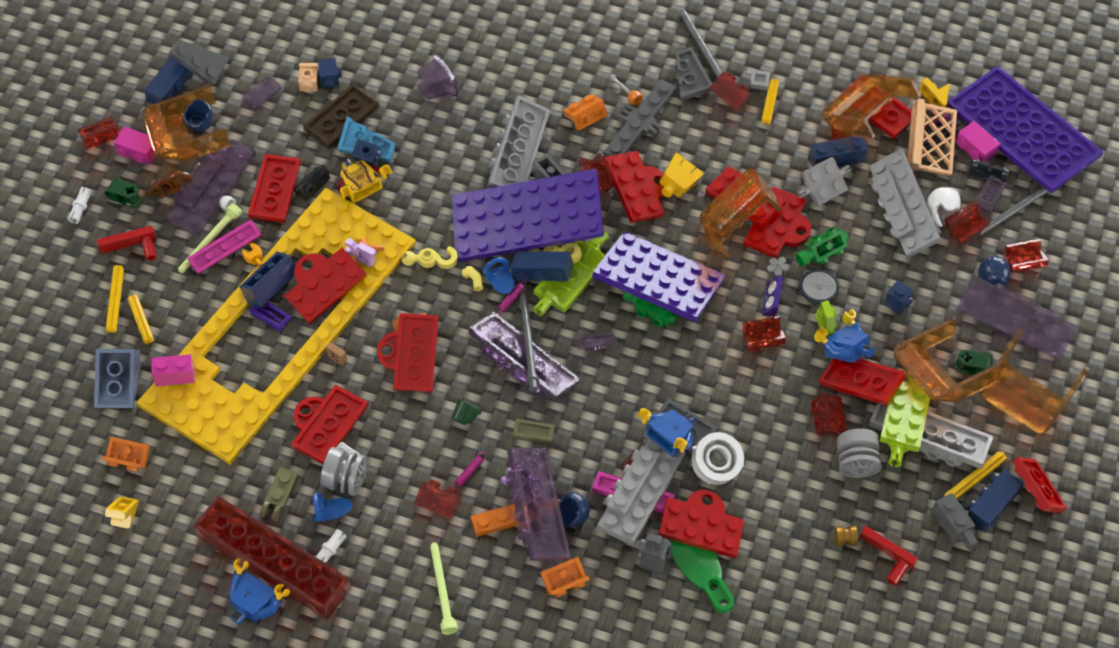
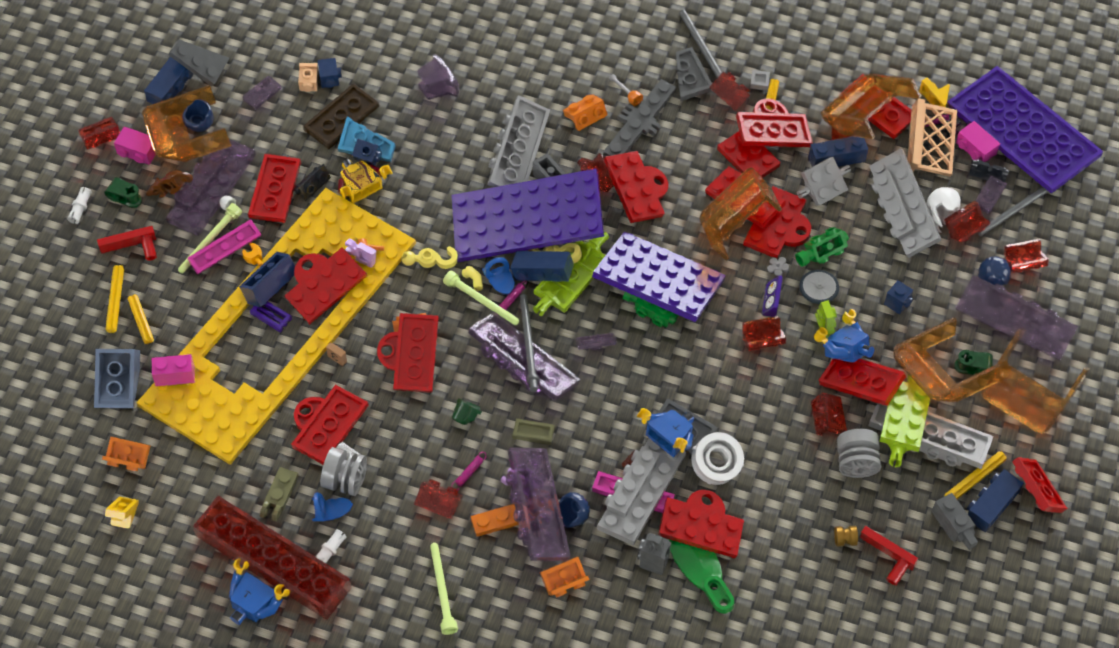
yellow torso [660,152,704,197] -> none
none -> yellowish green piece [443,271,519,325]
none -> red plate [717,131,781,182]
none -> plate [736,99,813,147]

